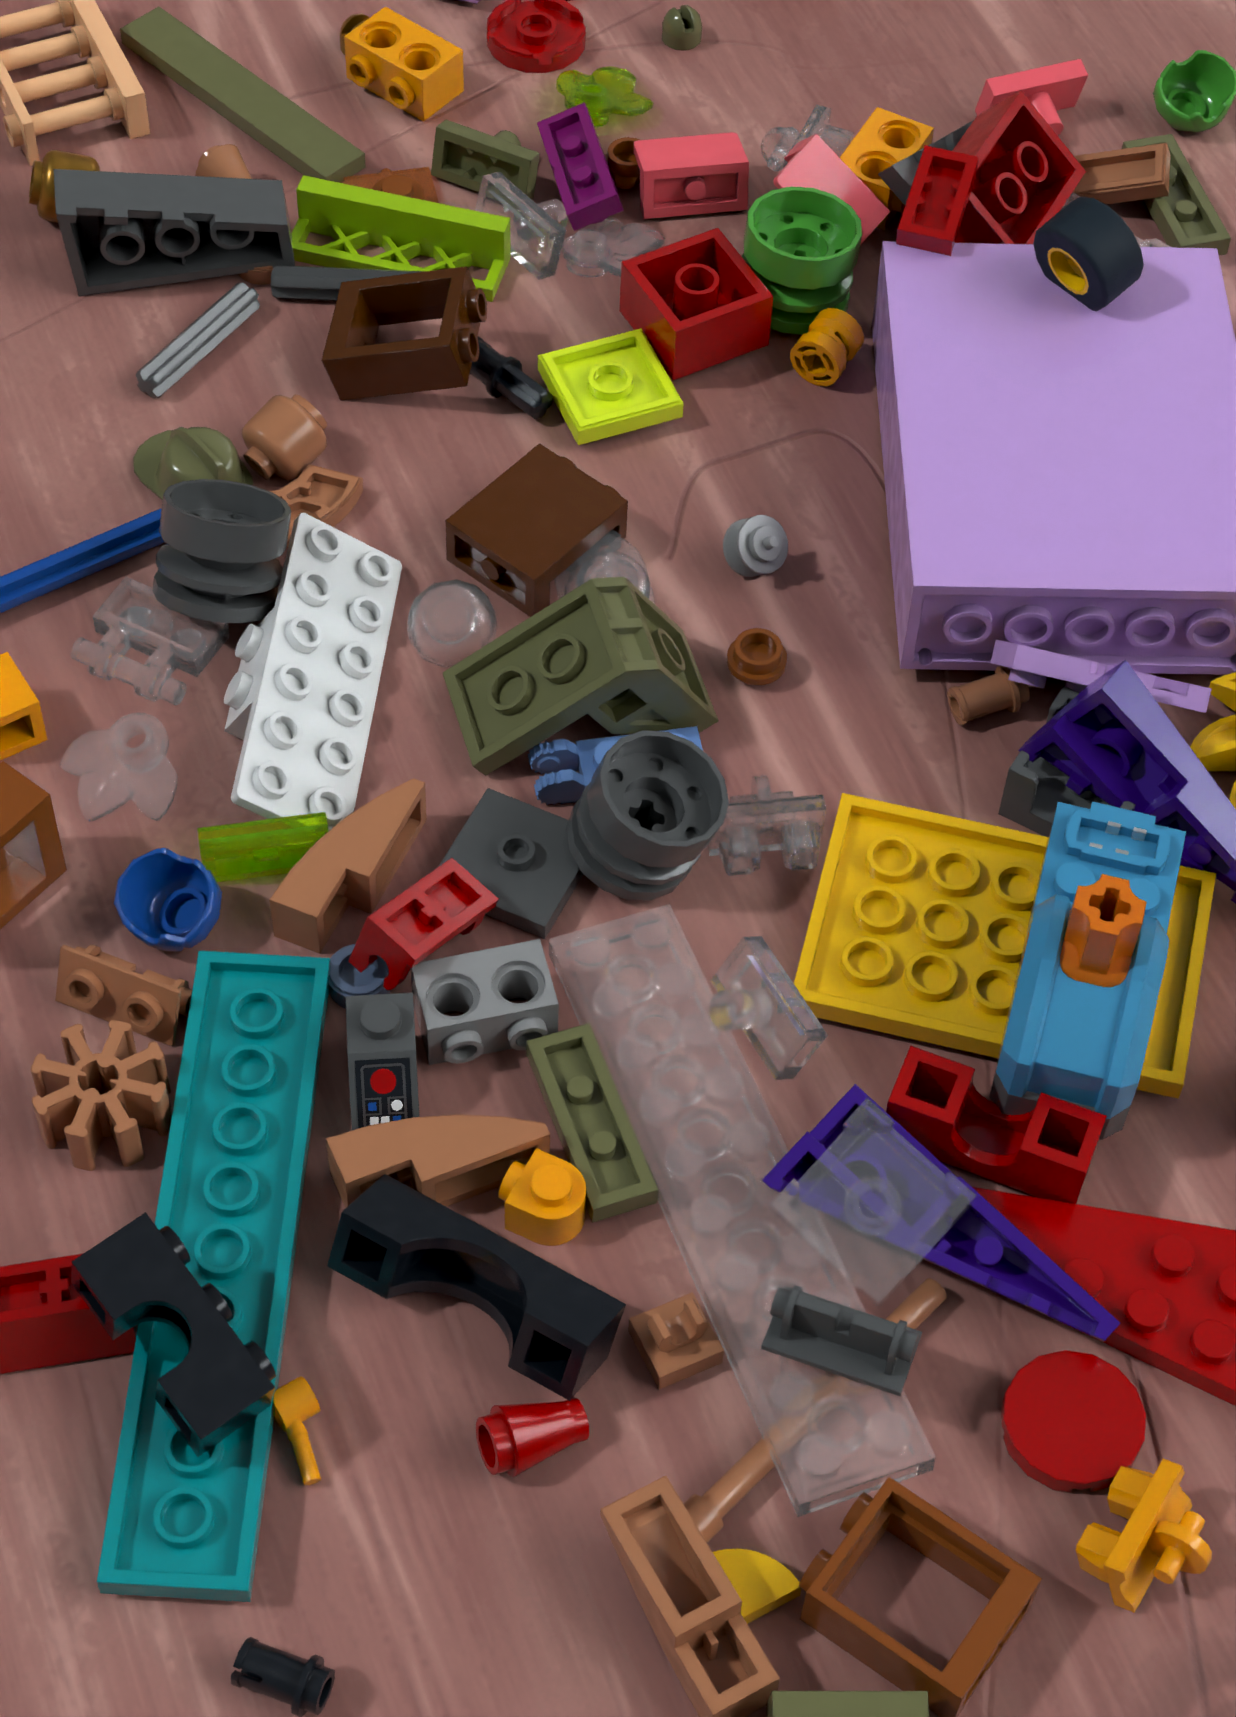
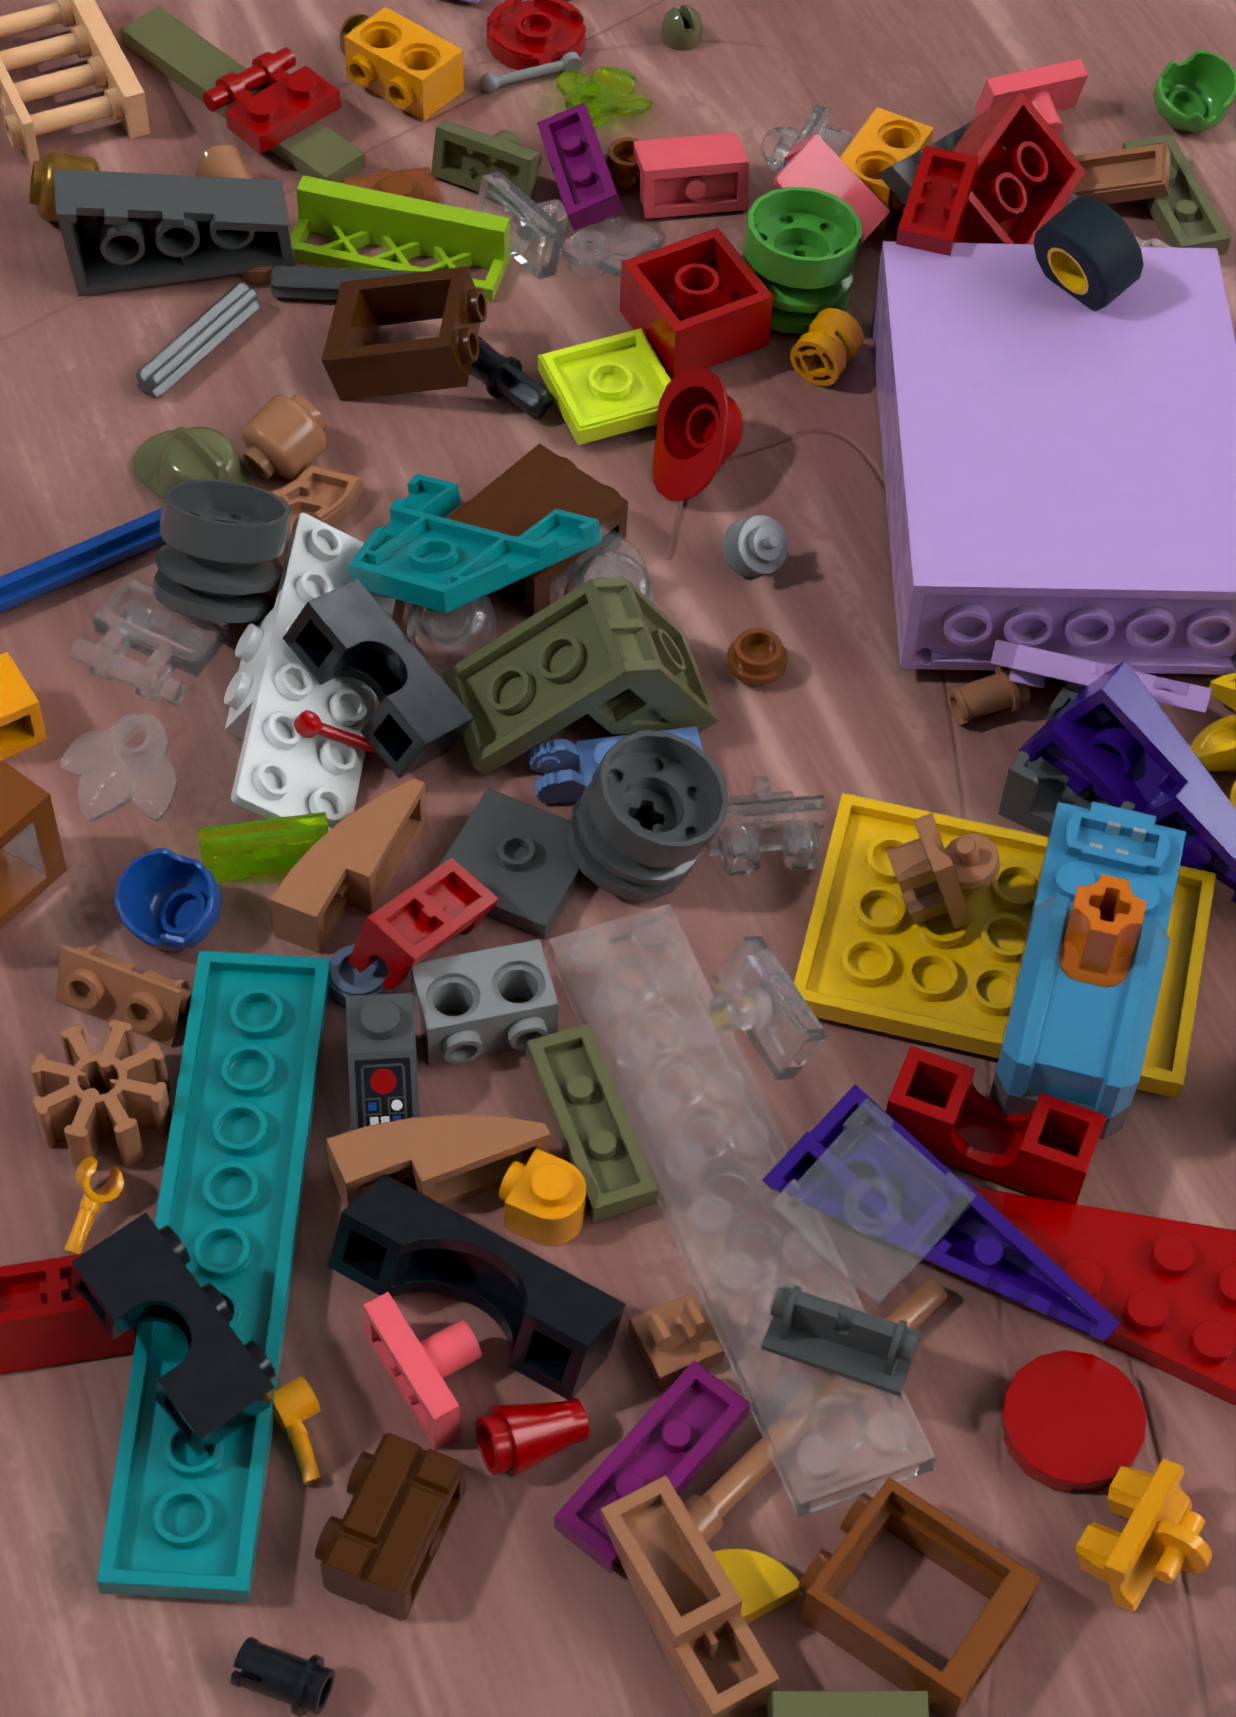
none -> light orange hand [64,1156,124,1255]
none -> red plate [202,47,341,154]
none -> black arch [282,578,475,779]
none -> red hinge [294,710,380,756]
none -> reddish brown brick [315,1433,466,1621]
none -> teal wing [348,473,601,613]
none -> coral tile [363,1292,482,1450]
none -> light grey hinge [480,52,583,93]
none -> magenta plate [554,1361,750,1574]
none -> red piece [652,367,744,501]
none -> nougat hips [886,813,1001,930]

